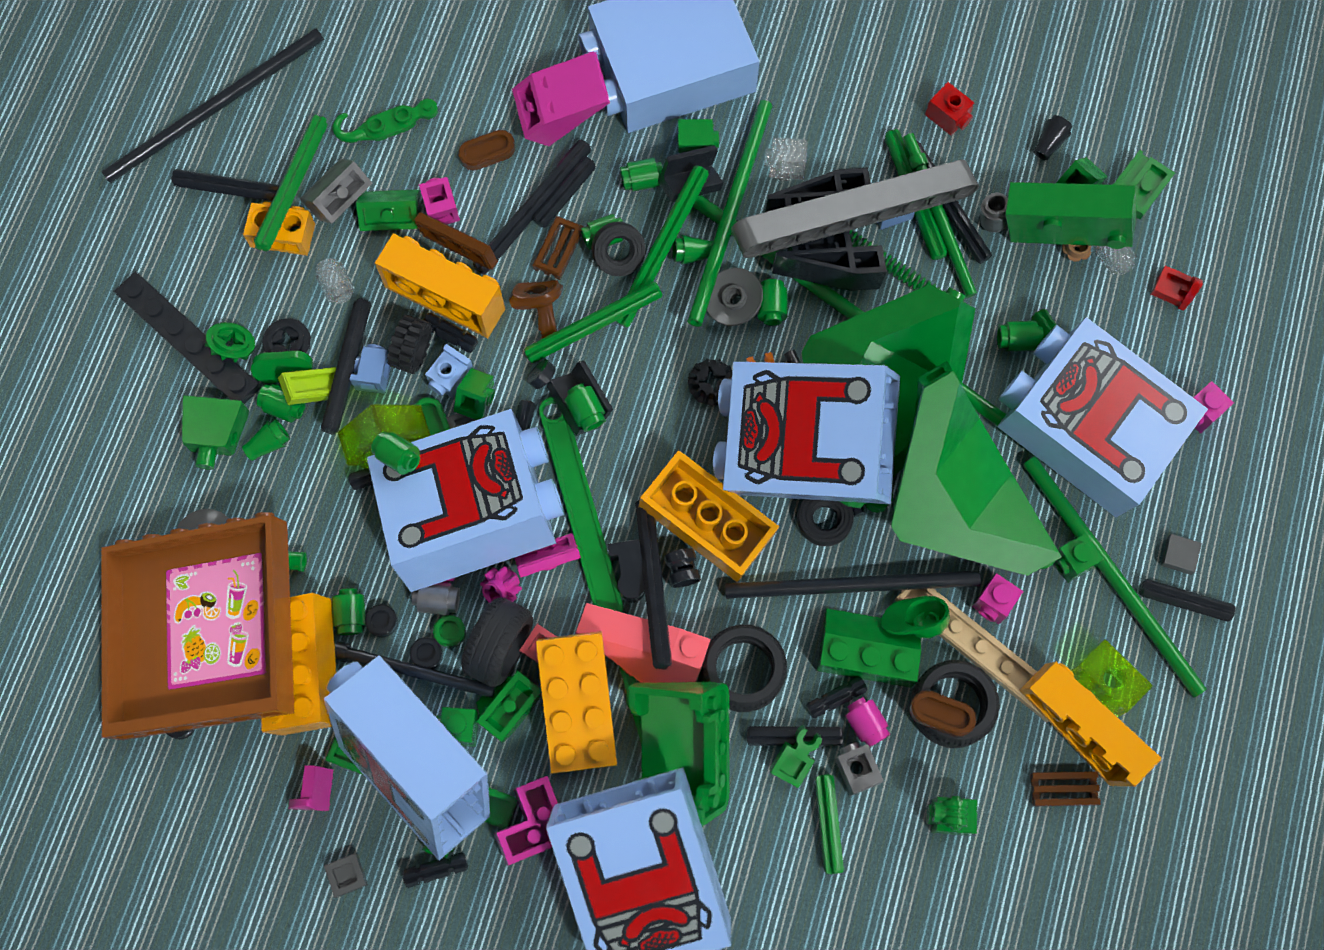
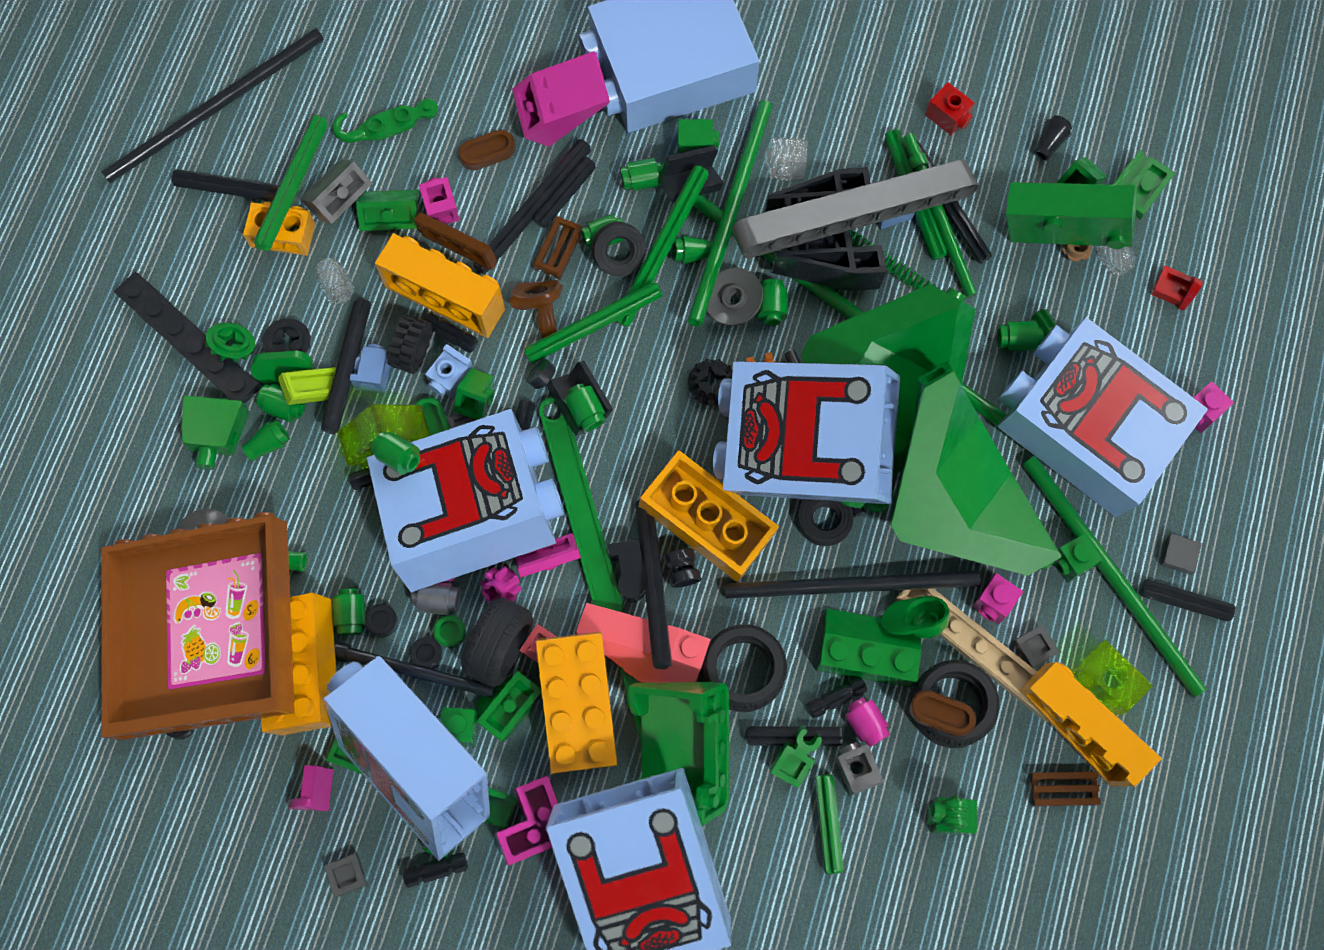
flat silver brick [980,193,1008,233] -> none
none -> dark grey tile [1013,625,1059,668]

